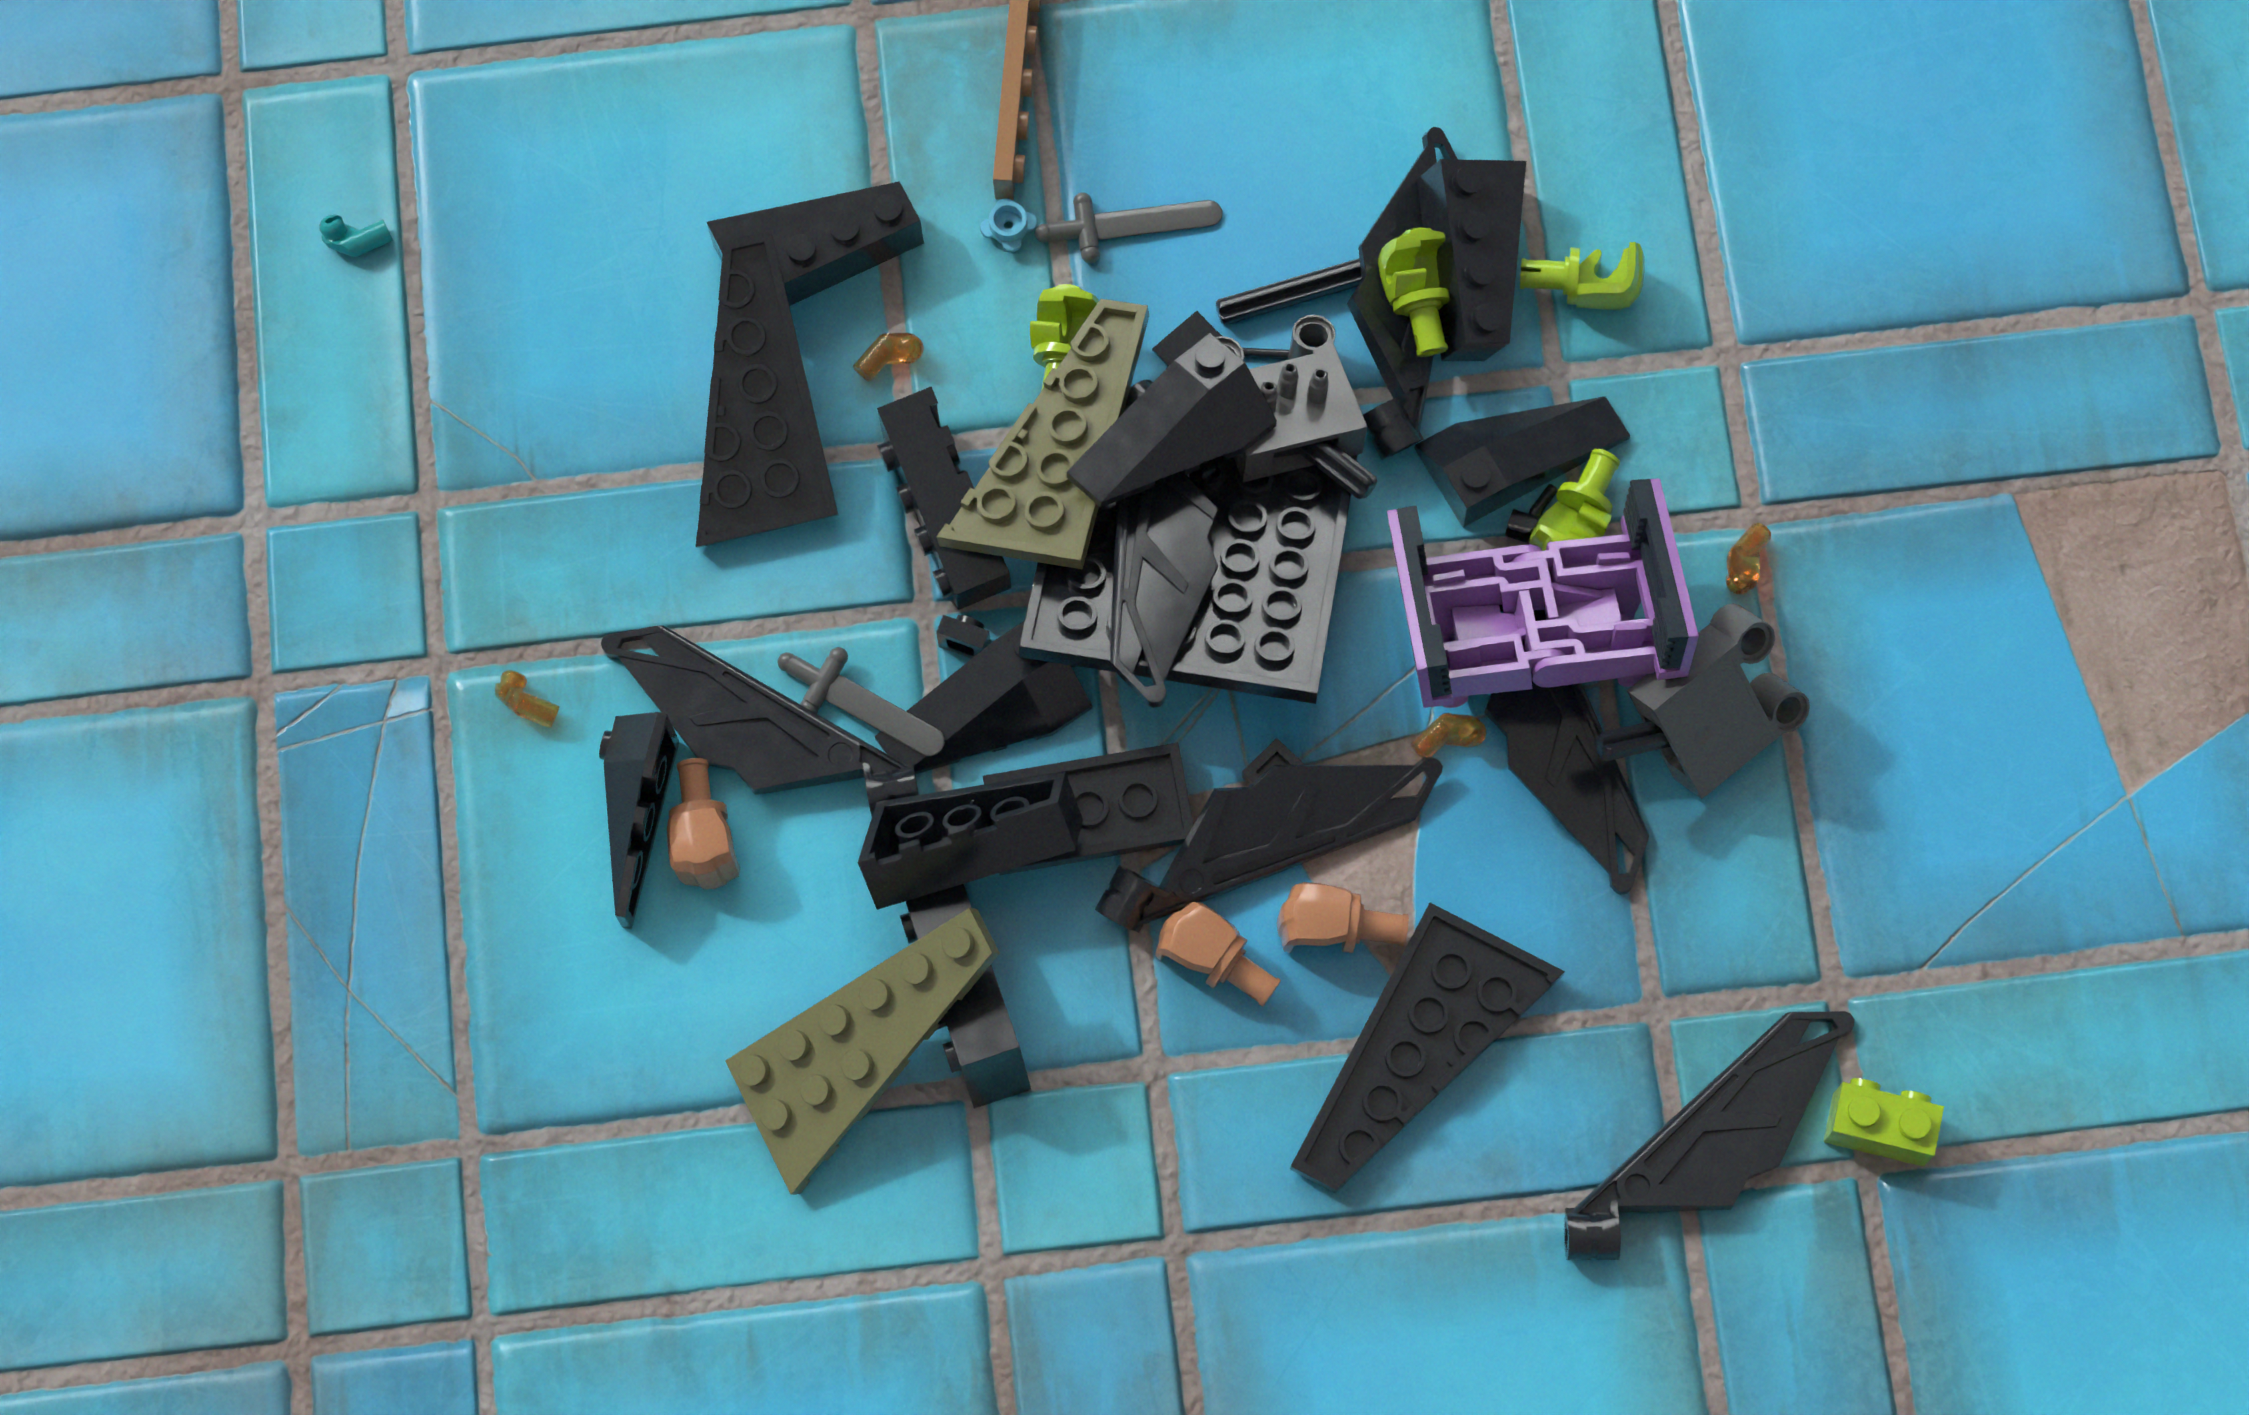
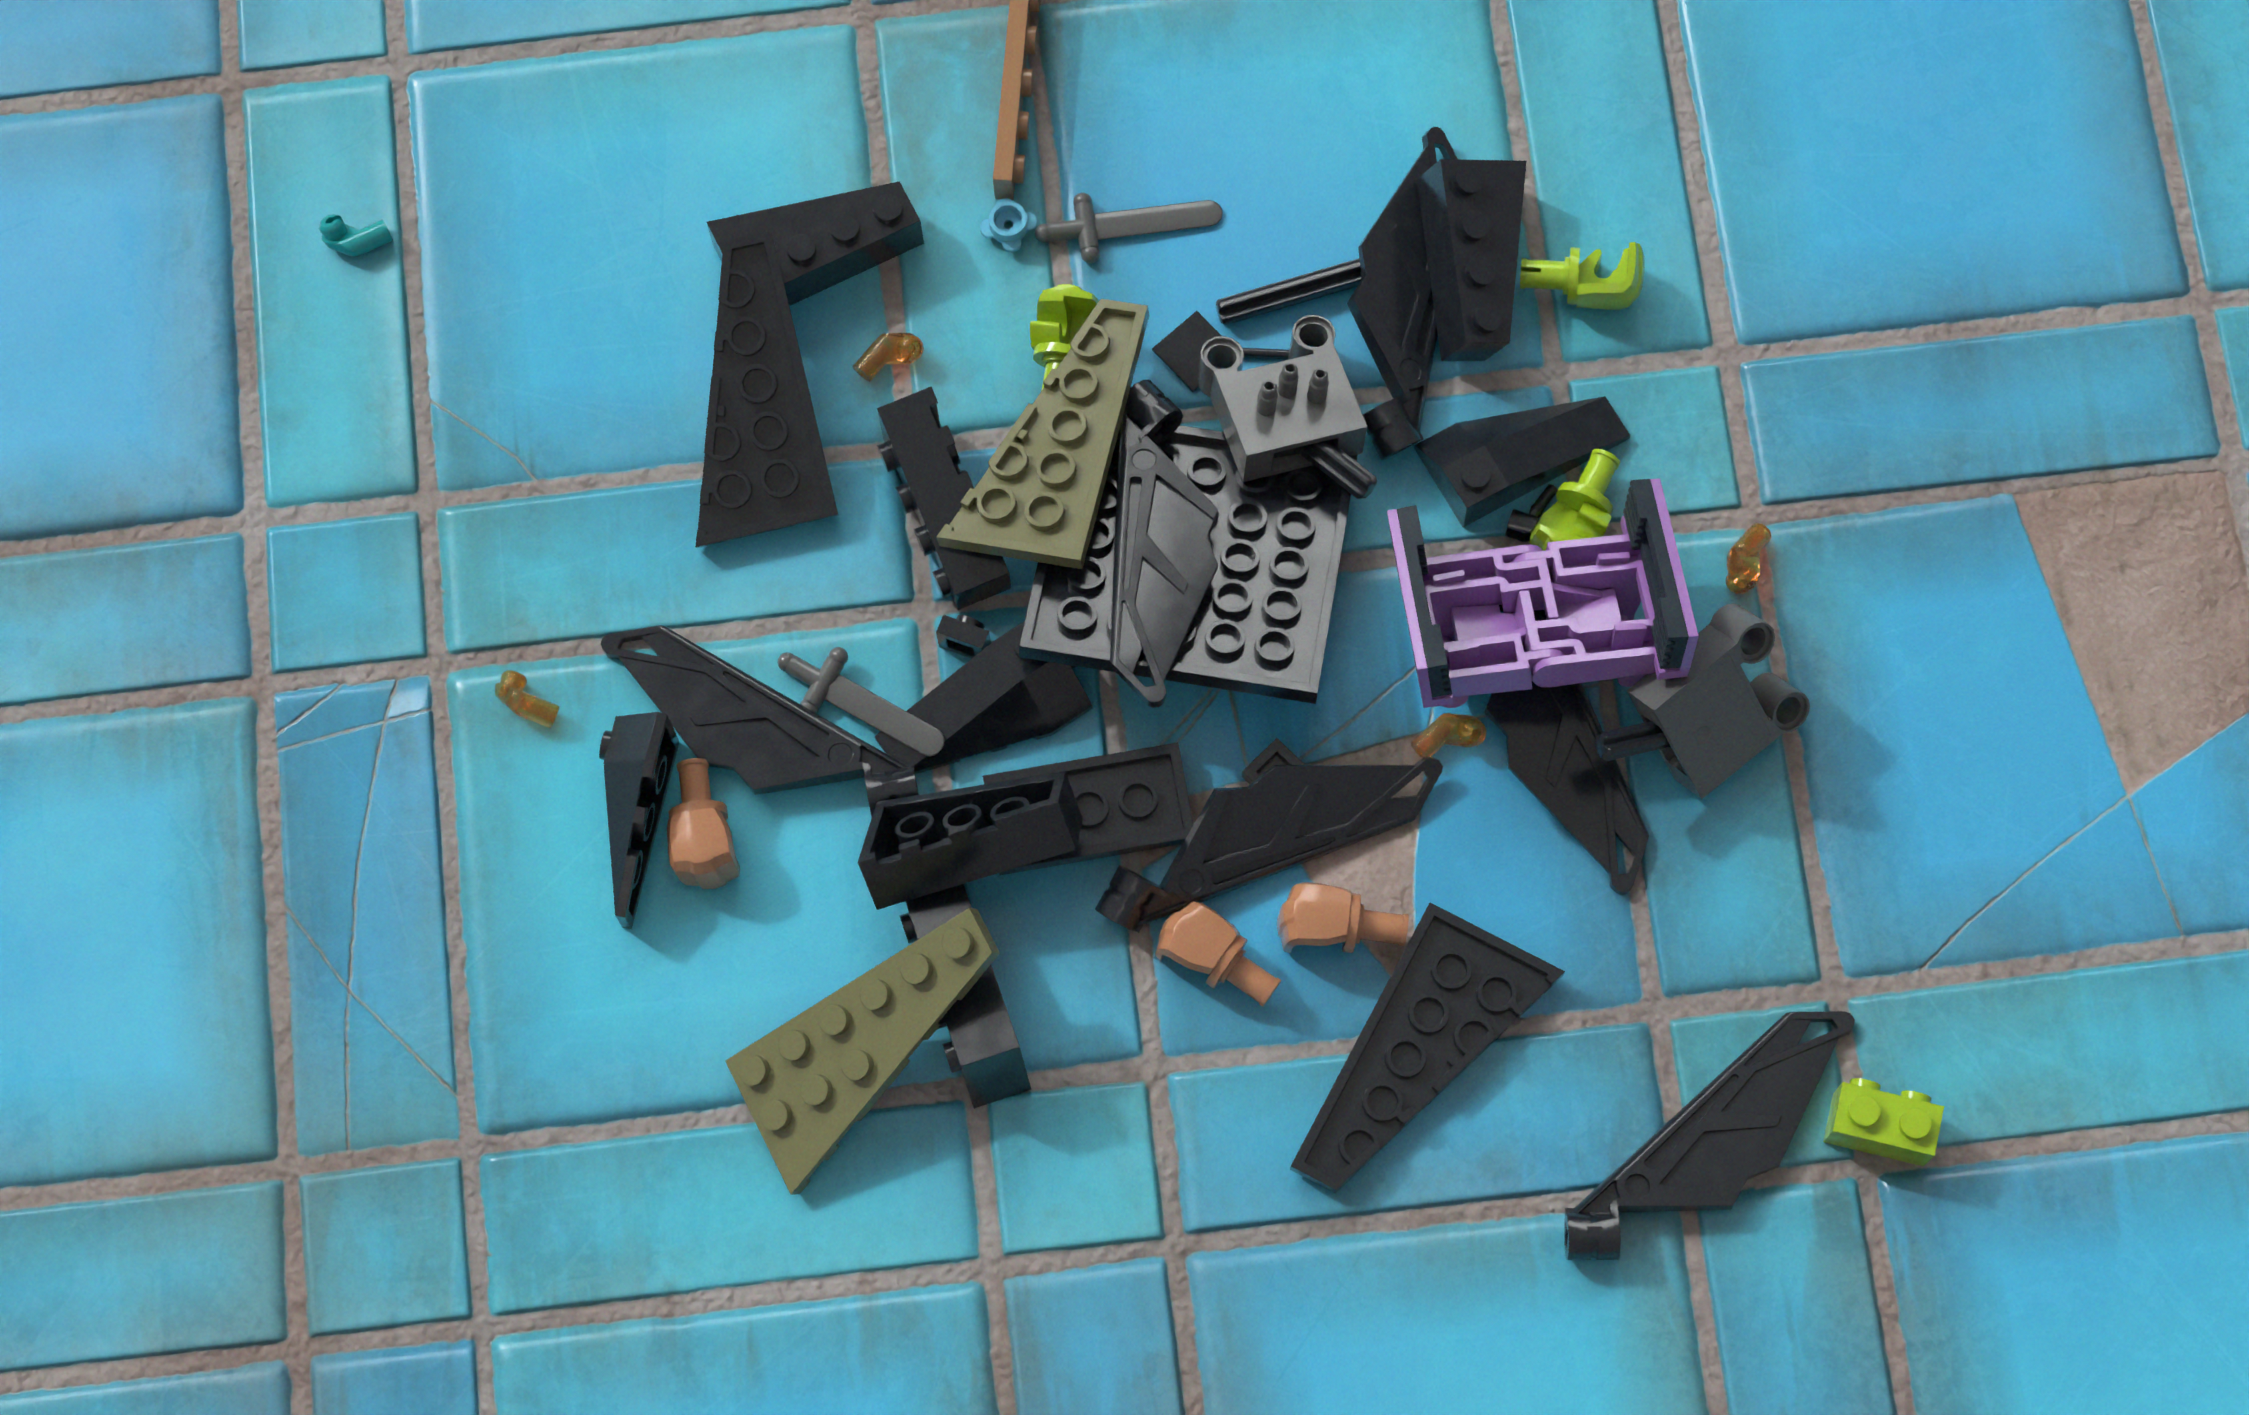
black wedge [1066,333,1277,507] -> none
lime piece [1378,227,1450,357] -> none

